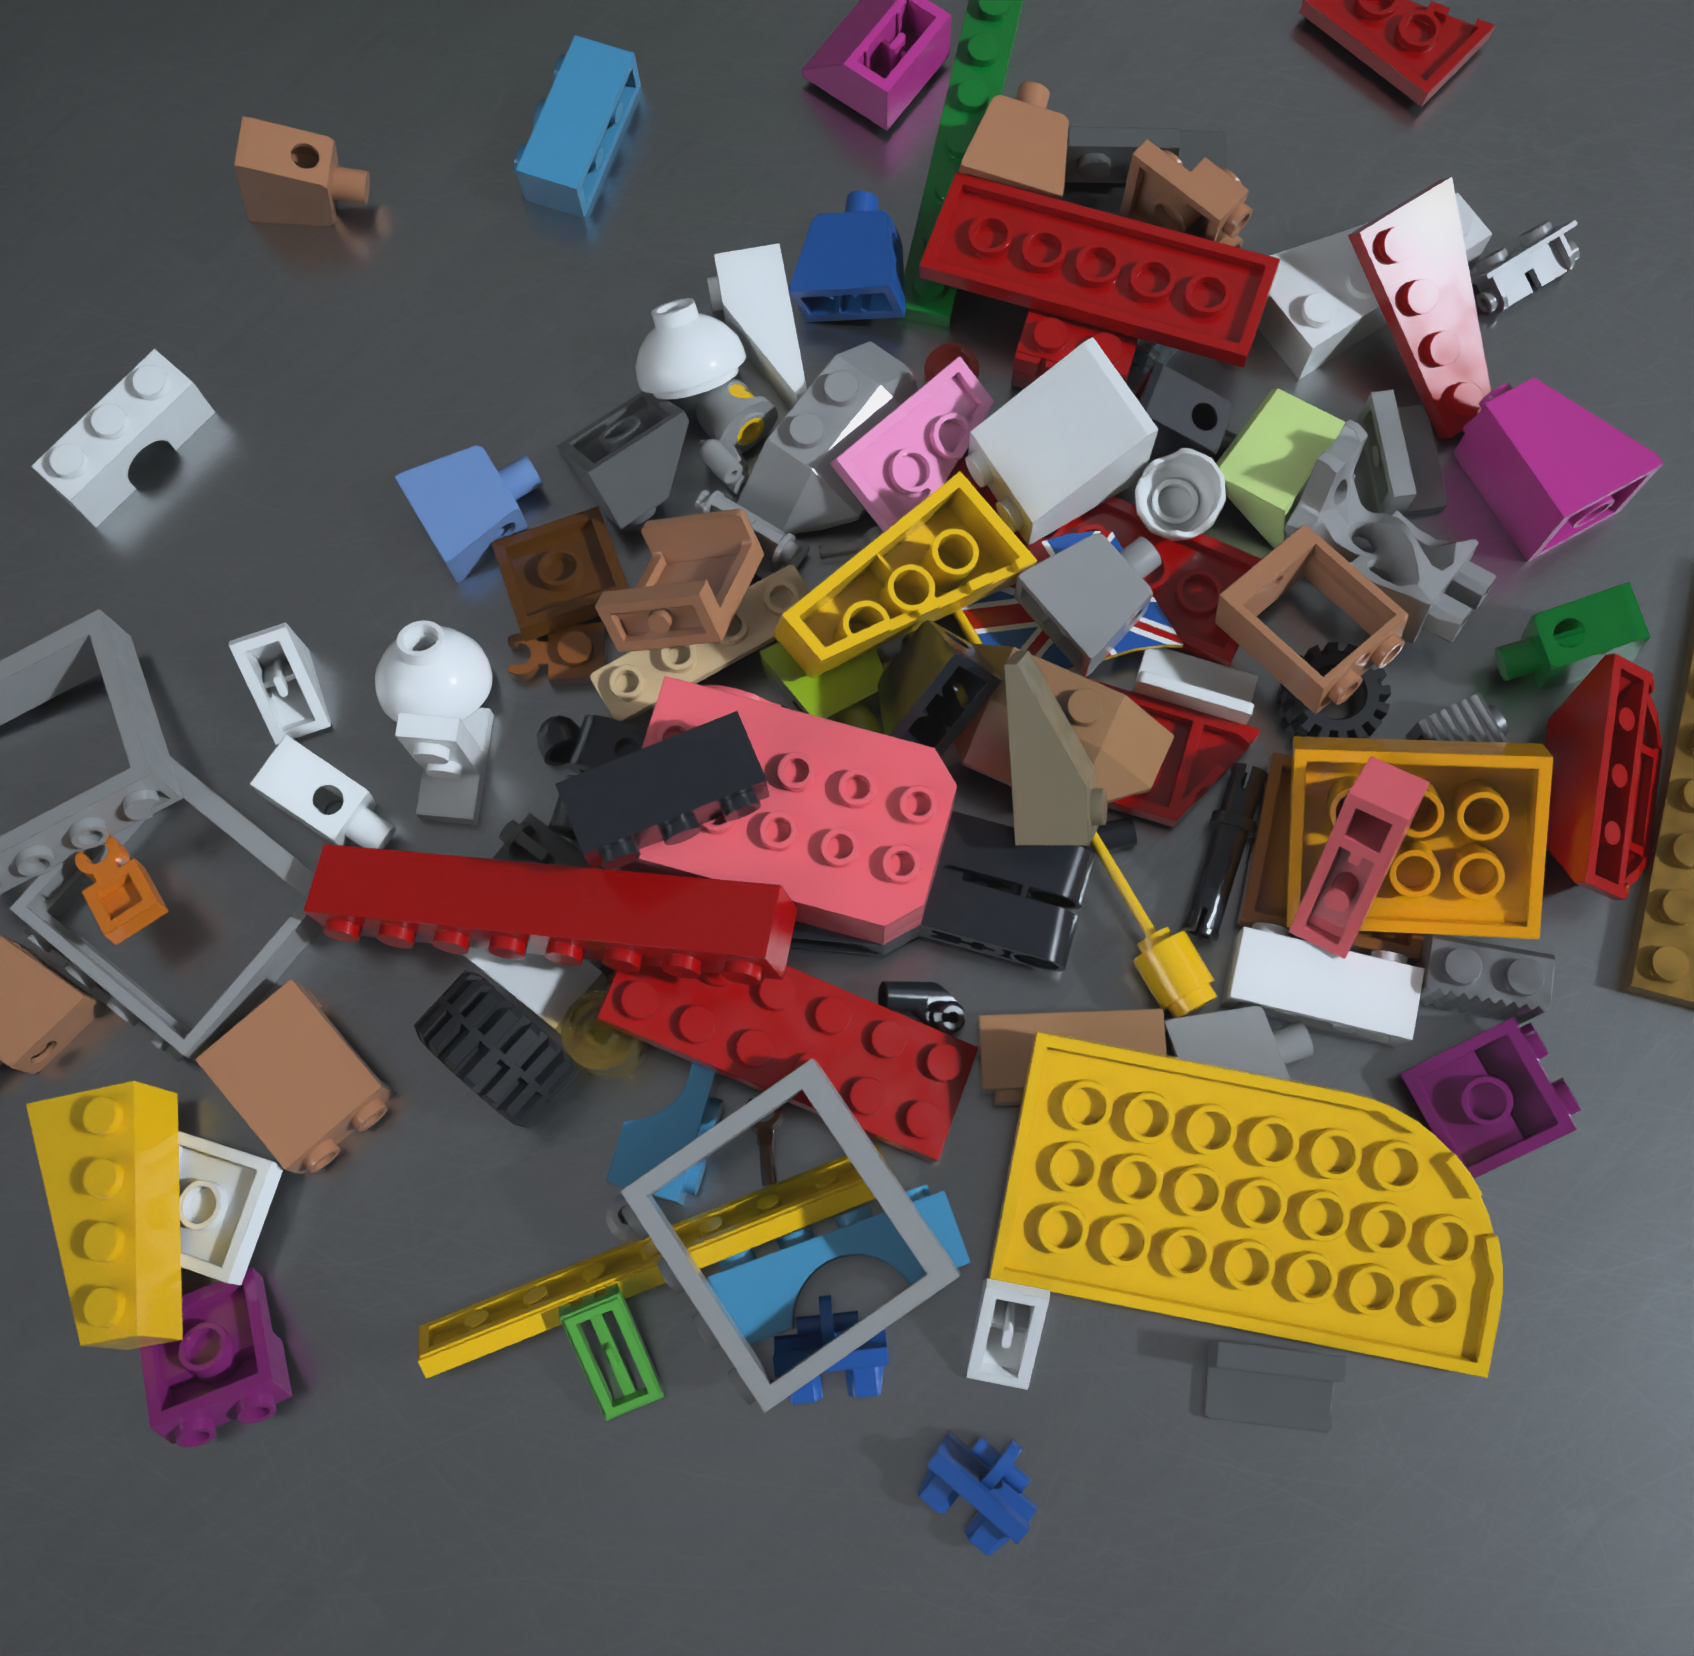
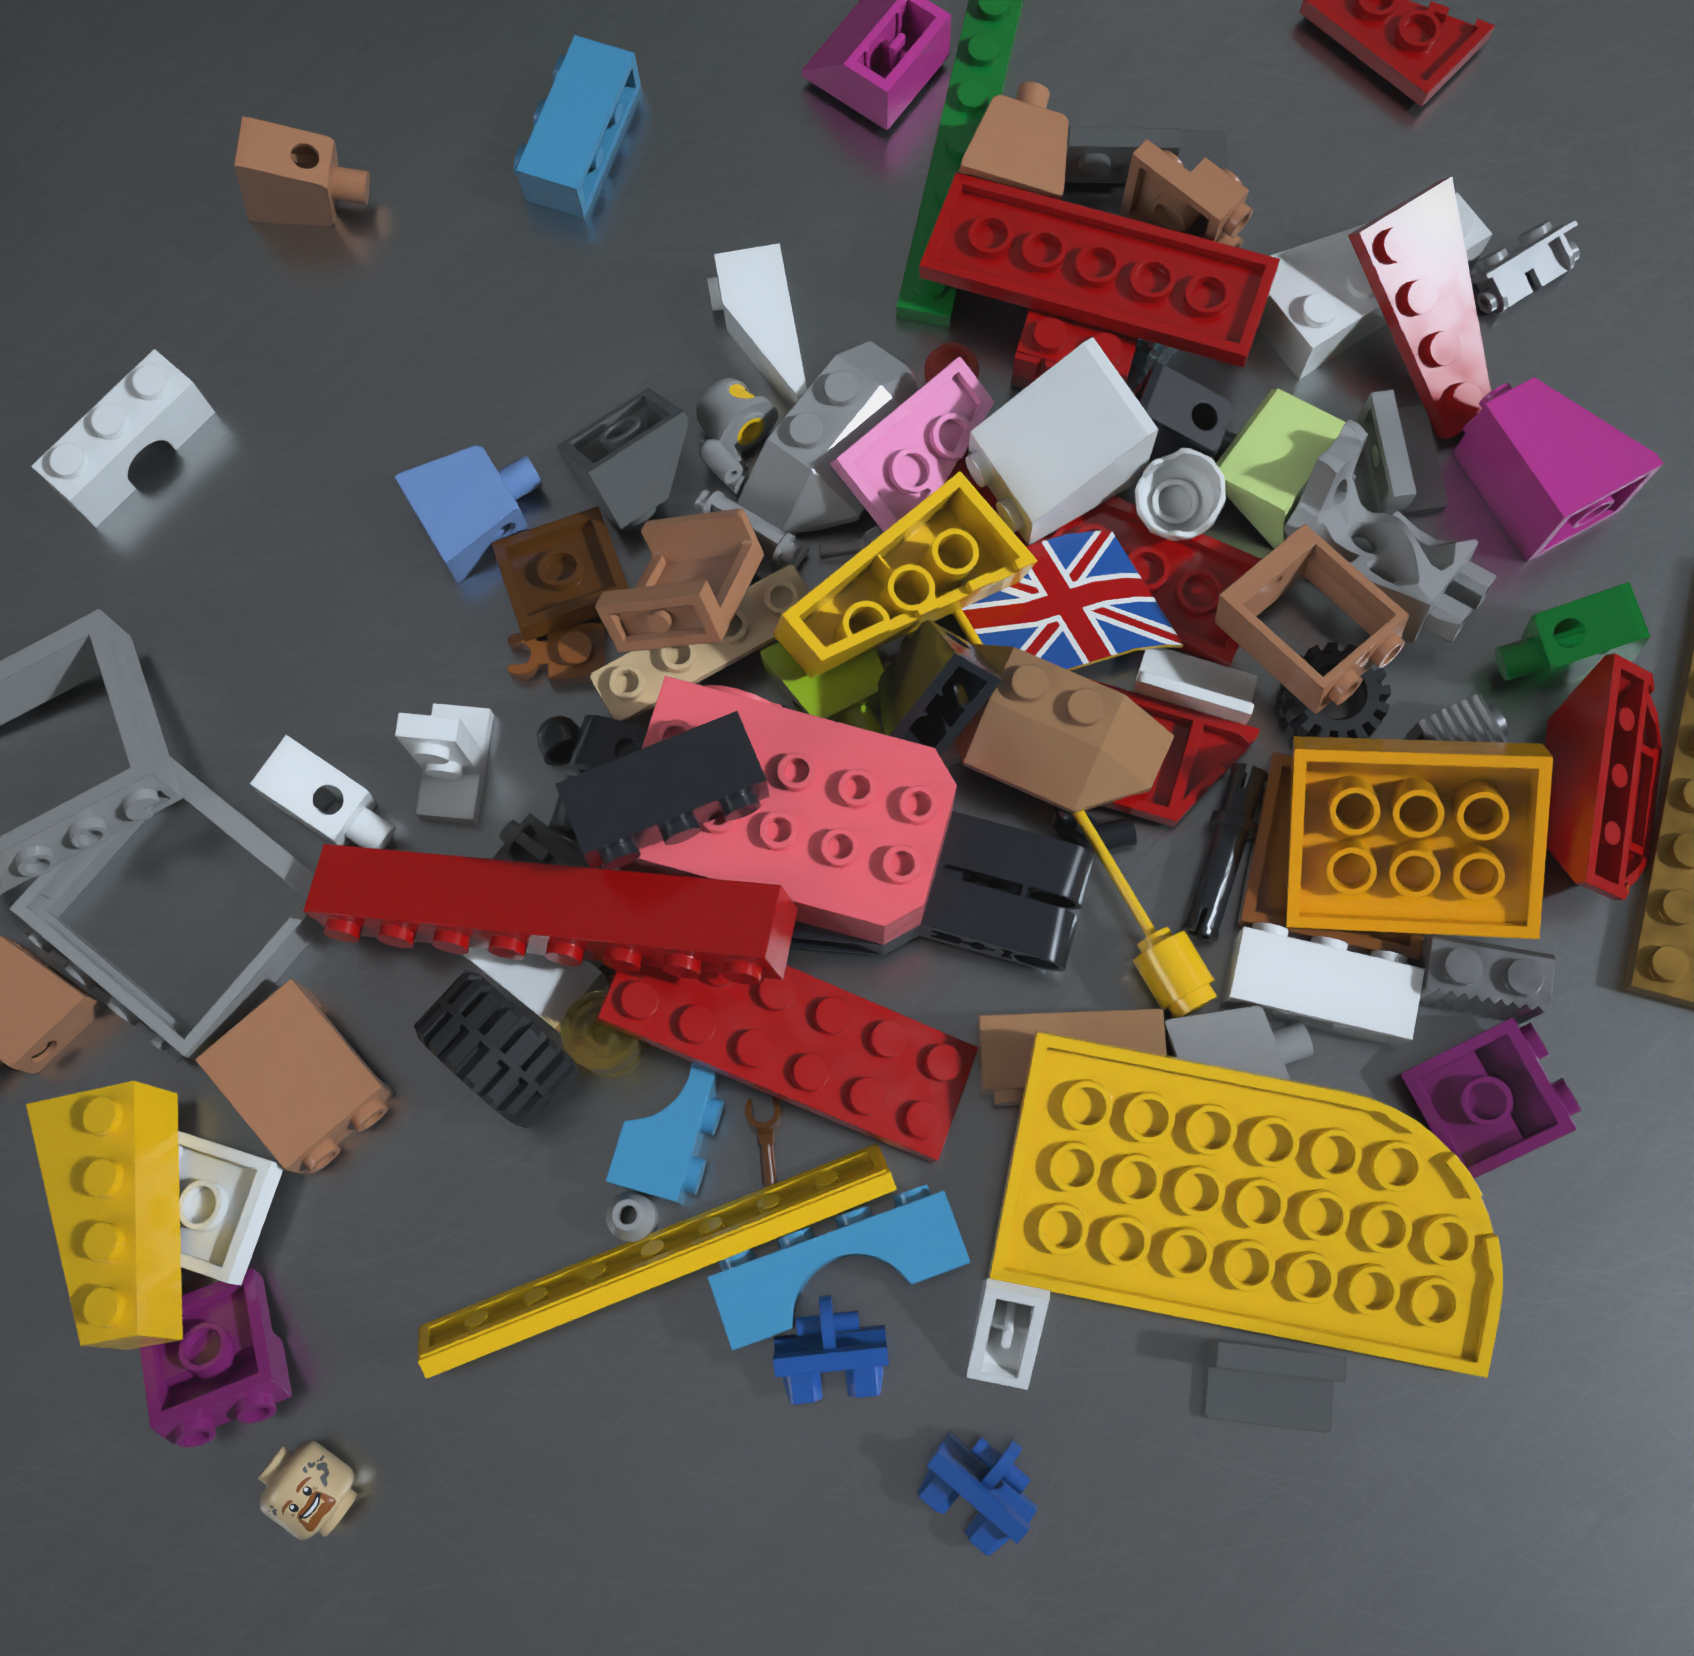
orange plate [75,834,169,945] -> none
white slope [229,622,331,745] -> none
white piece [375,620,493,722] -> none
bright green tile [558,1283,664,1421] -> none
light grey window [620,1058,960,1413] -> none
white piece [635,298,746,400] -> none
blue torso [789,190,906,322] -> none
black arm [878,981,966,1035] -> none
dark tan slope [1004,650,1107,846] -> none
light grey torso [1014,533,1162,678] -> none
coral slope [1289,756,1430,959] -> none
none -> tan head [257,1440,358,1540]

